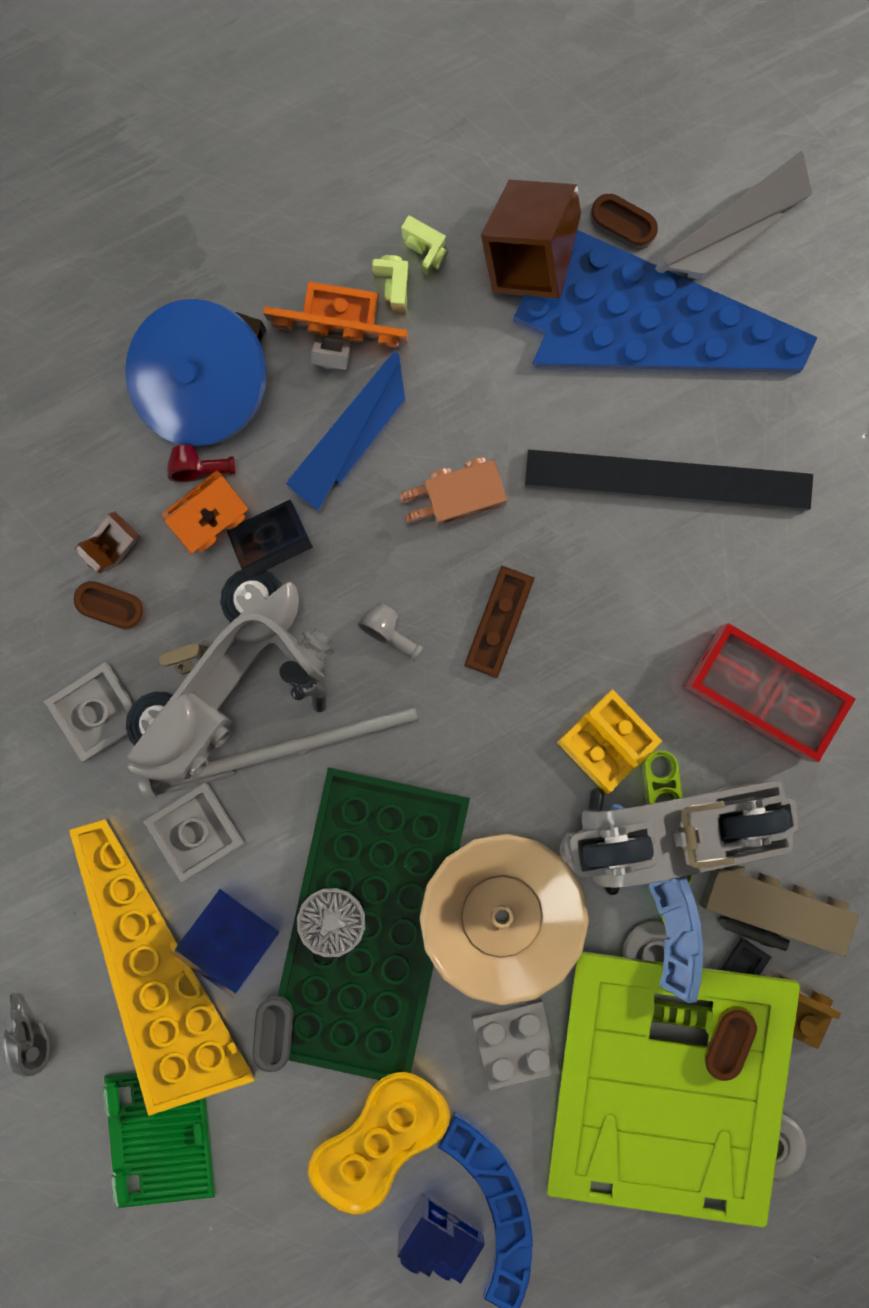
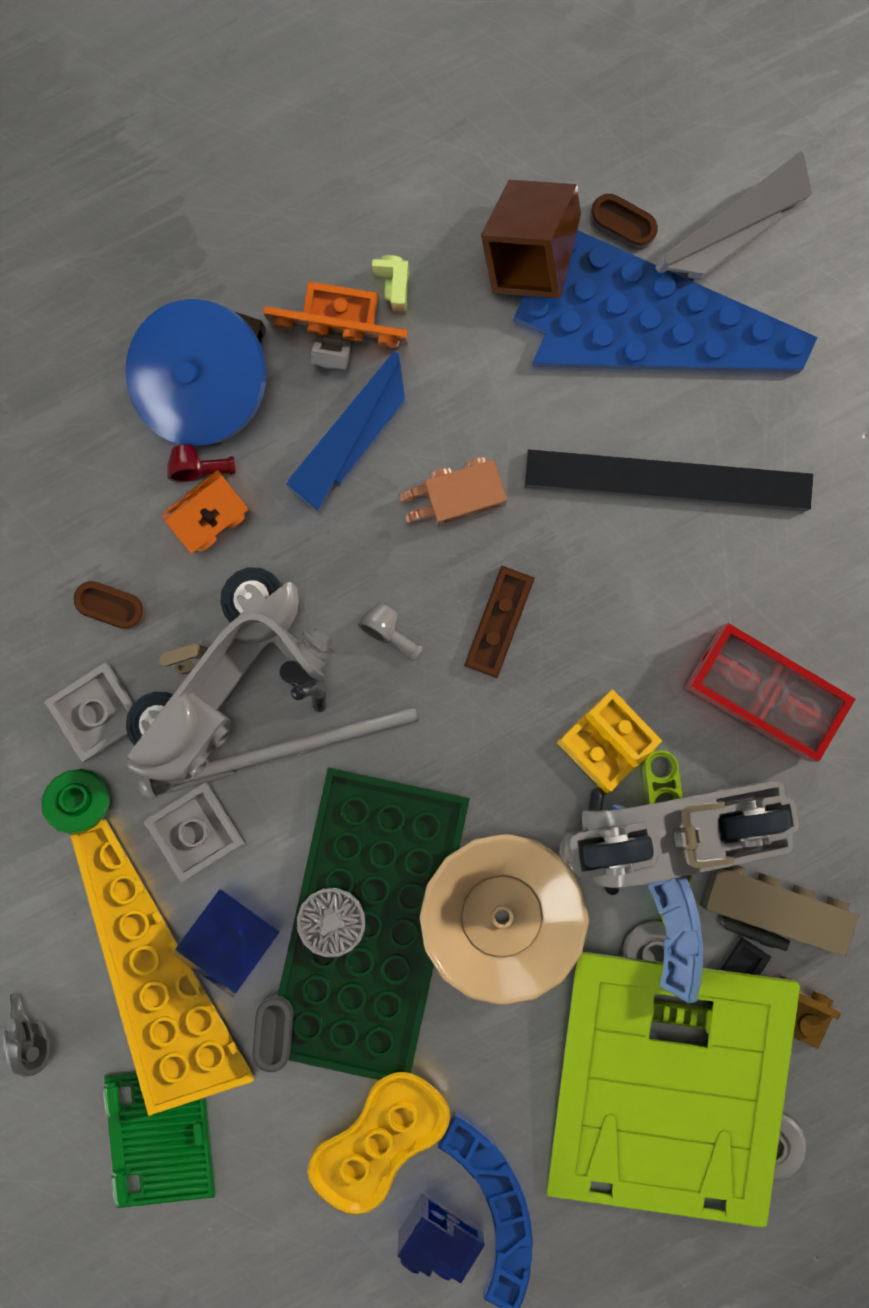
reddish brown bracket [75,512,141,573] -> none
black tile [226,499,313,579] -> none
yellowish green bracket [401,215,449,276] -> none
light grey plate [472,999,560,1091] -> none
reddish brown tile [704,1006,757,1081] -> none
none -> green wheel [41,769,110,835]

